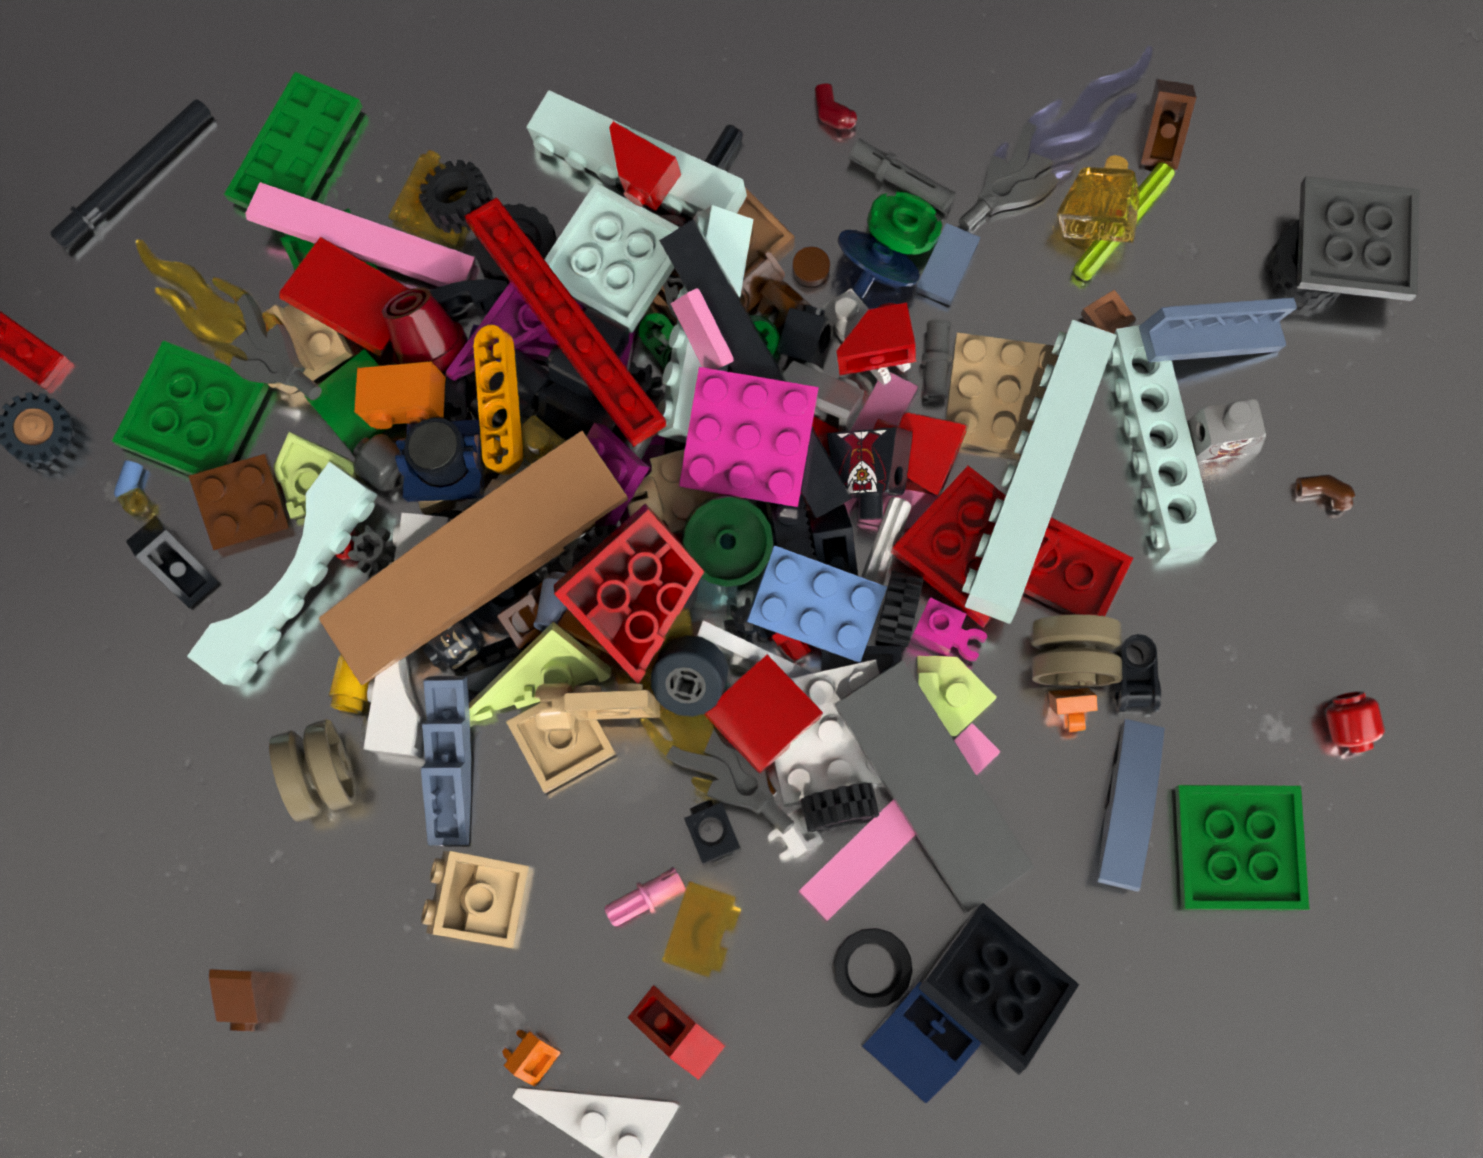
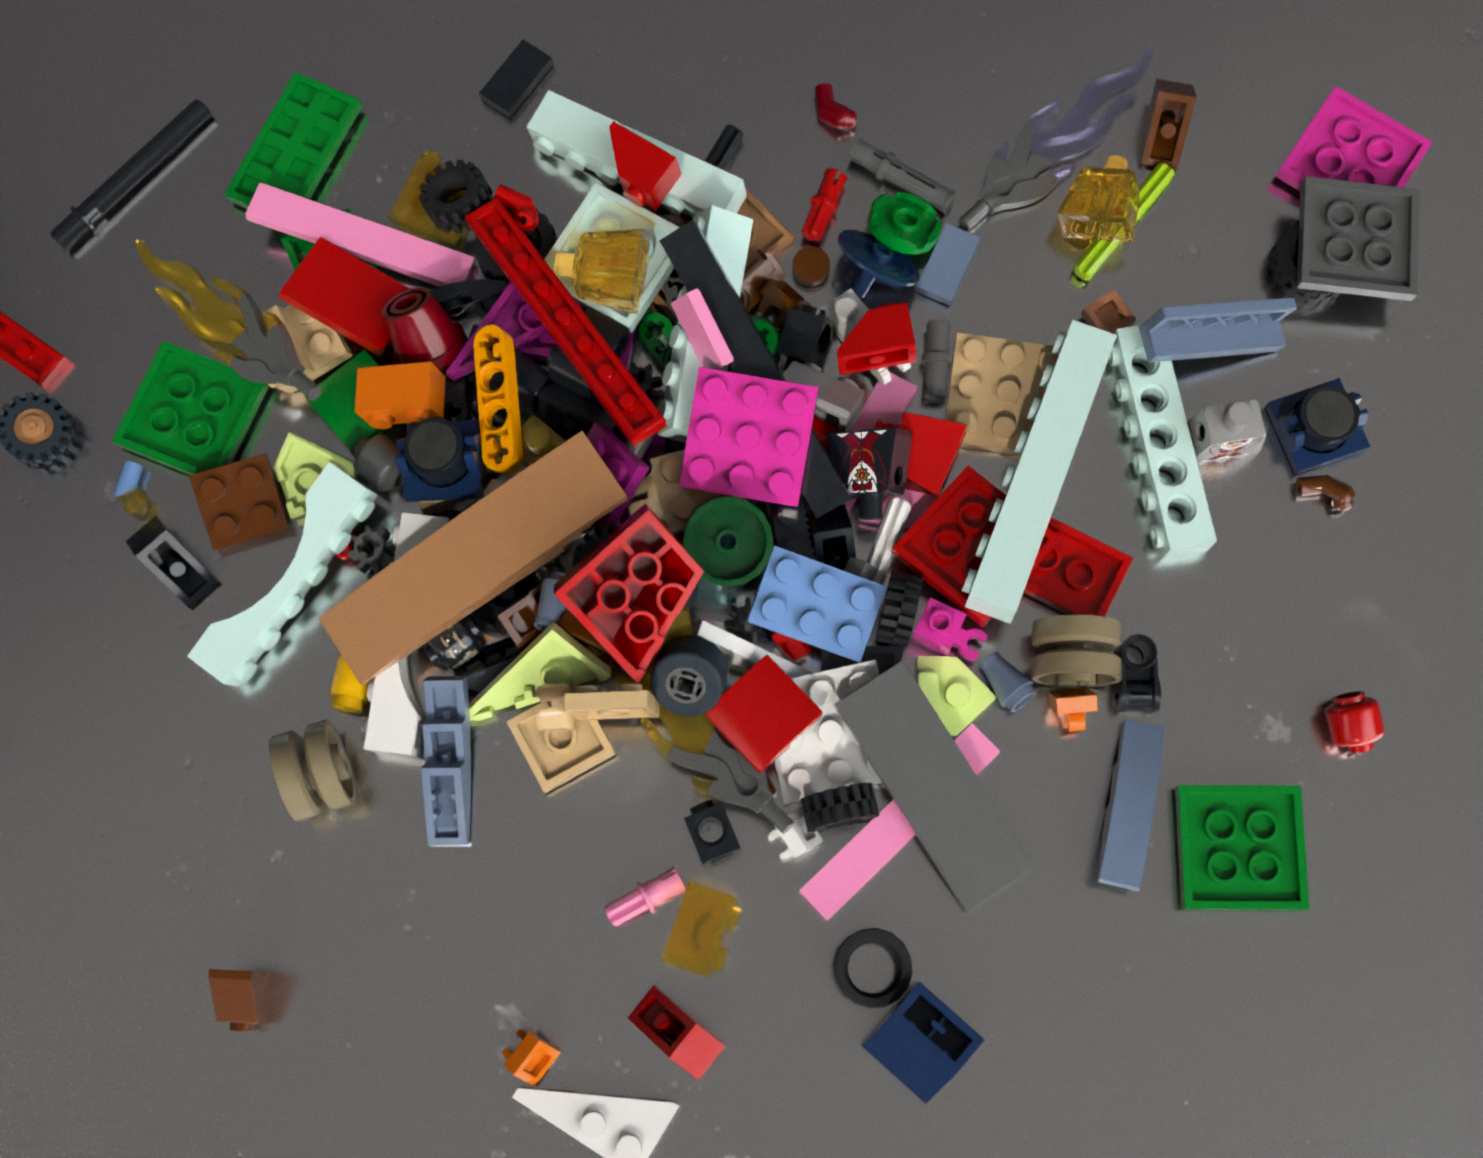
tan plate [421,851,529,948] -> none
black plate [919,903,1080,1075] -> none
none -> black tile [479,39,553,118]
none -> red arm [494,184,539,232]
none -> clear yellow torso [554,229,650,314]
none -> red axle [801,168,847,242]
none -> dark grey piece [845,557,878,581]
none -> sand blue cone [980,652,1037,712]
none -> piece [1265,378,1371,475]
none -> dark pink plate [1275,85,1433,191]

